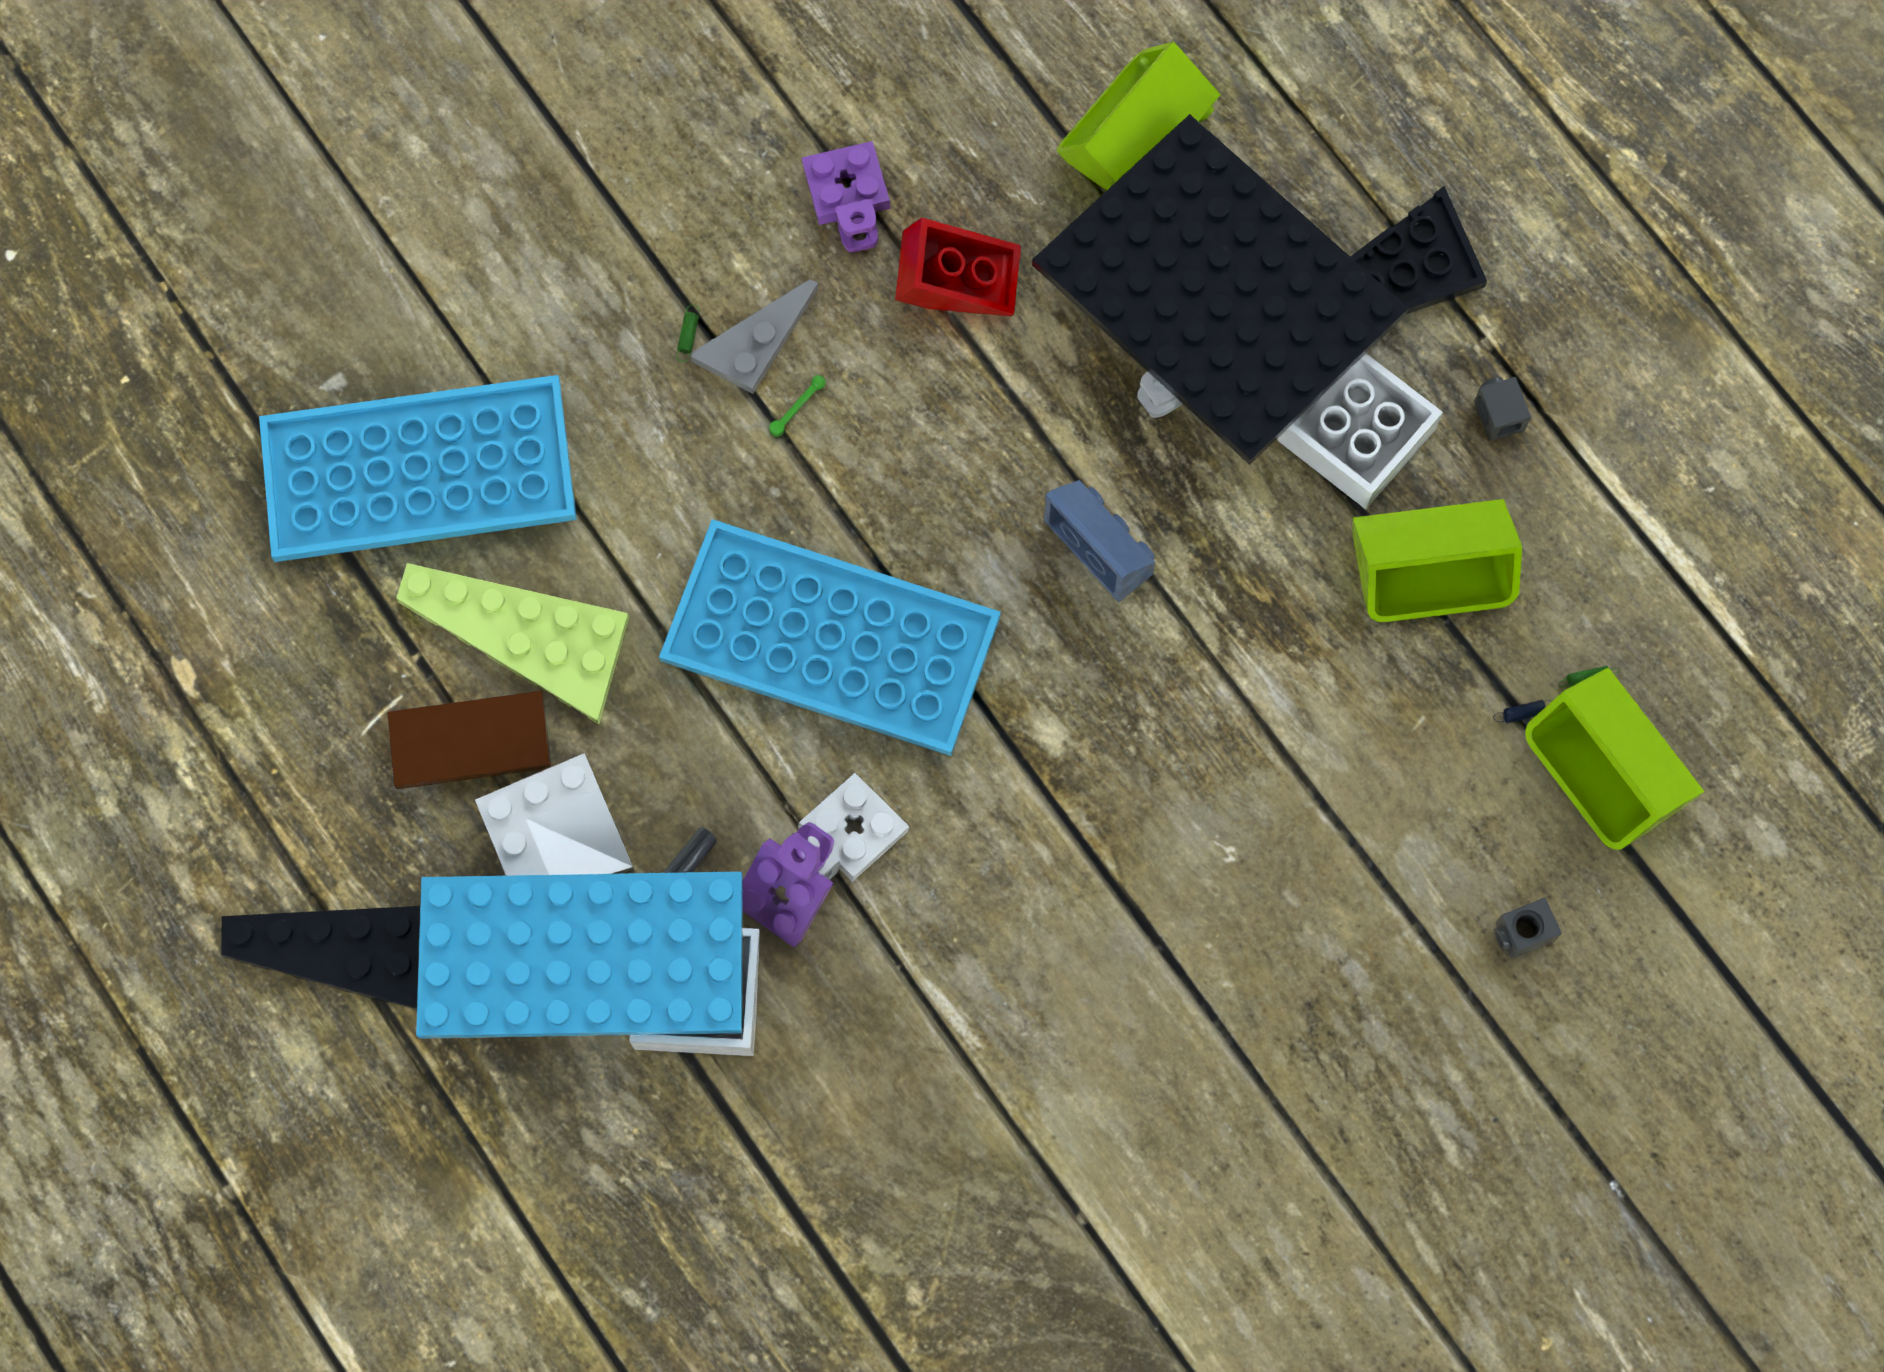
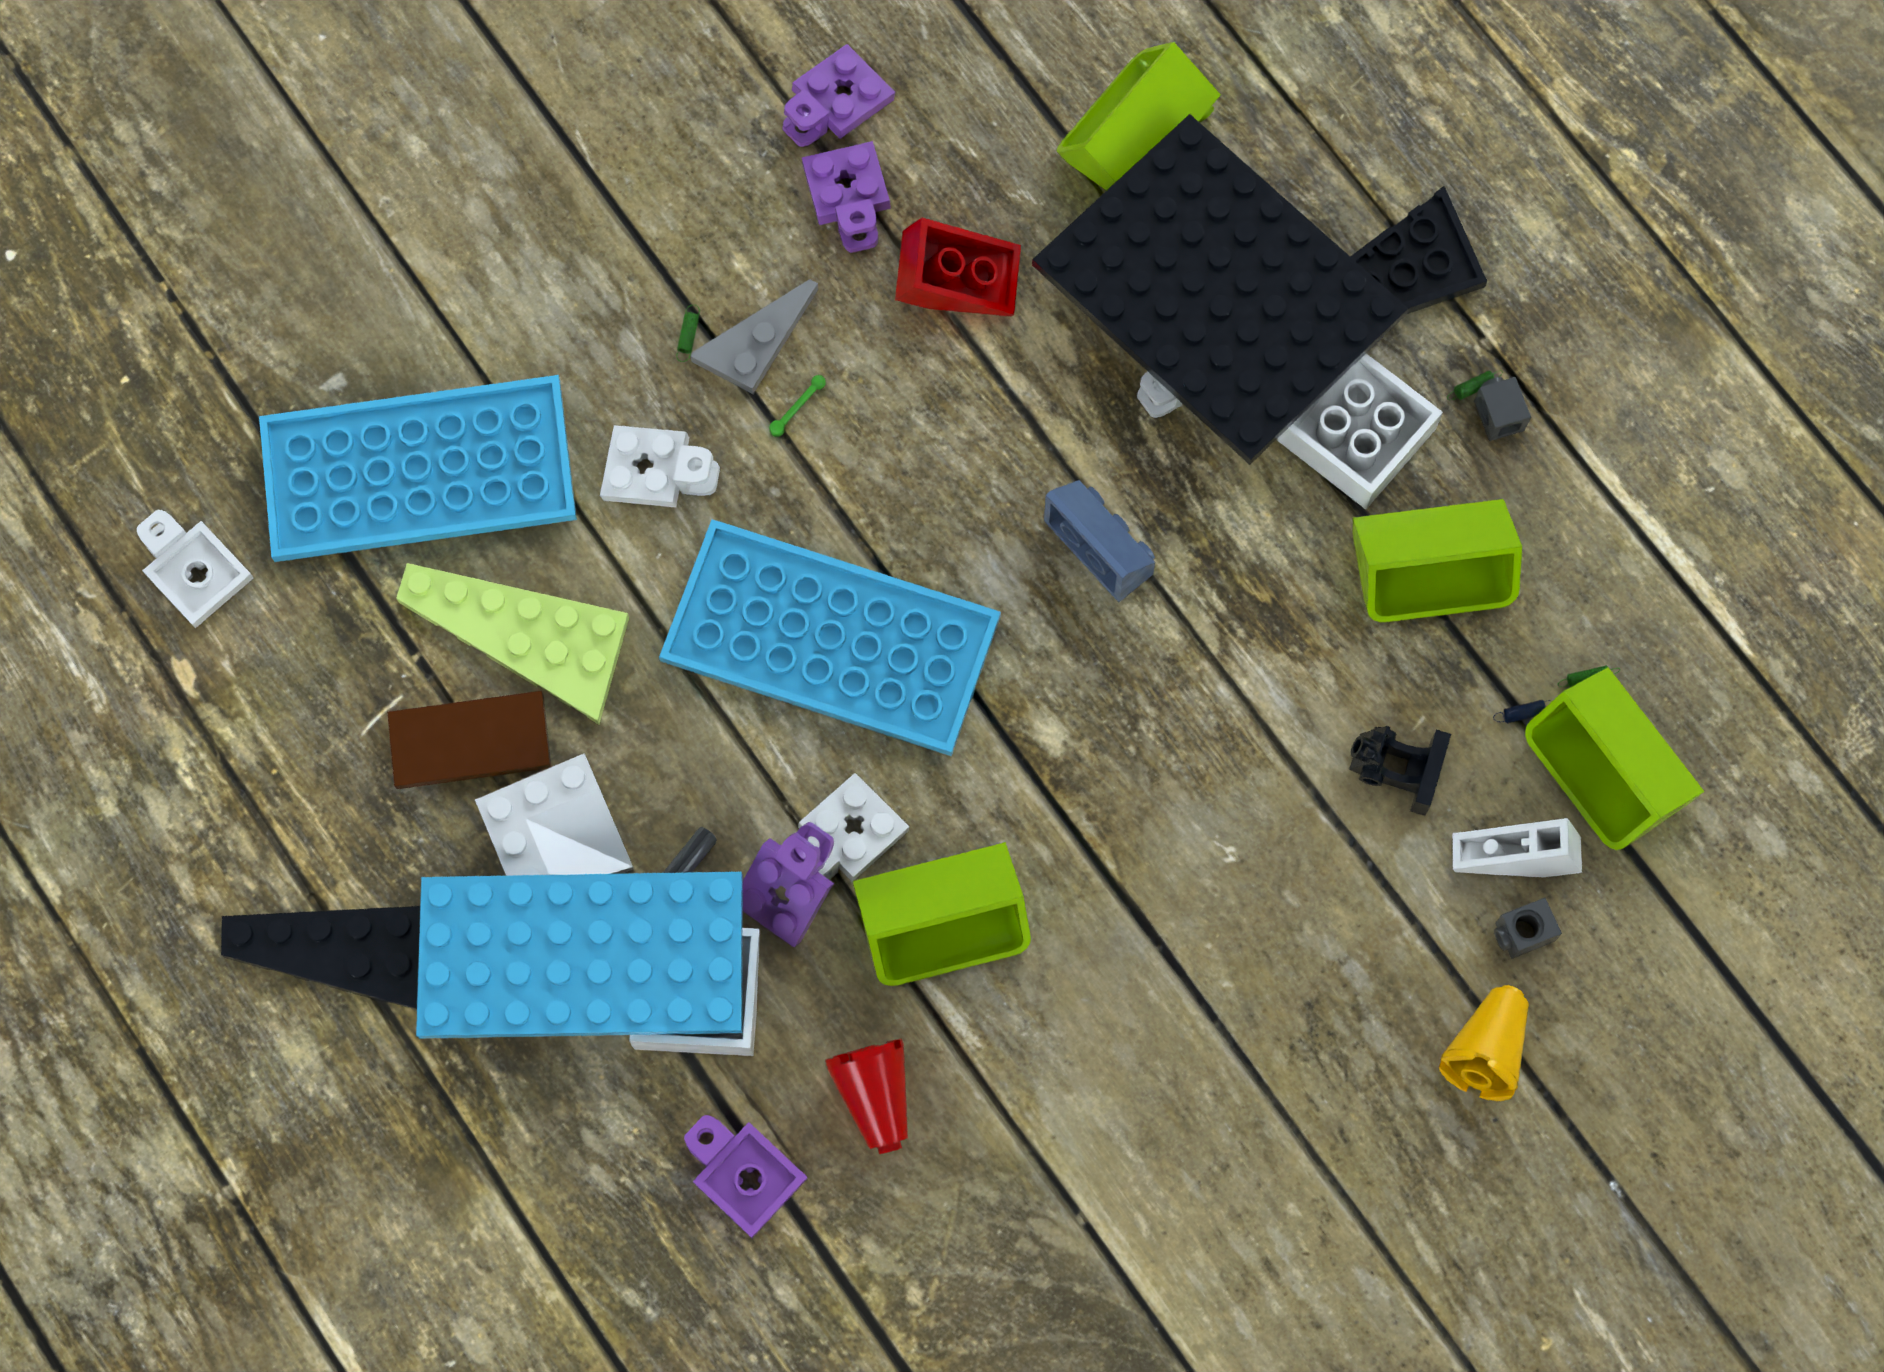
none -> white plate [137,510,253,628]
none -> white plate [600,425,720,507]
none -> medium lavender plate [684,1115,808,1238]
none -> medium lavender plate [782,44,895,147]
none -> red cone [825,1038,908,1154]
none -> lime windscreen [853,842,1031,986]
none -> black tile [1349,726,1451,816]
none -> yellow cone [1439,985,1529,1101]
none -> bright green piece [1447,370,1503,400]
none -> white slope [1452,818,1582,878]

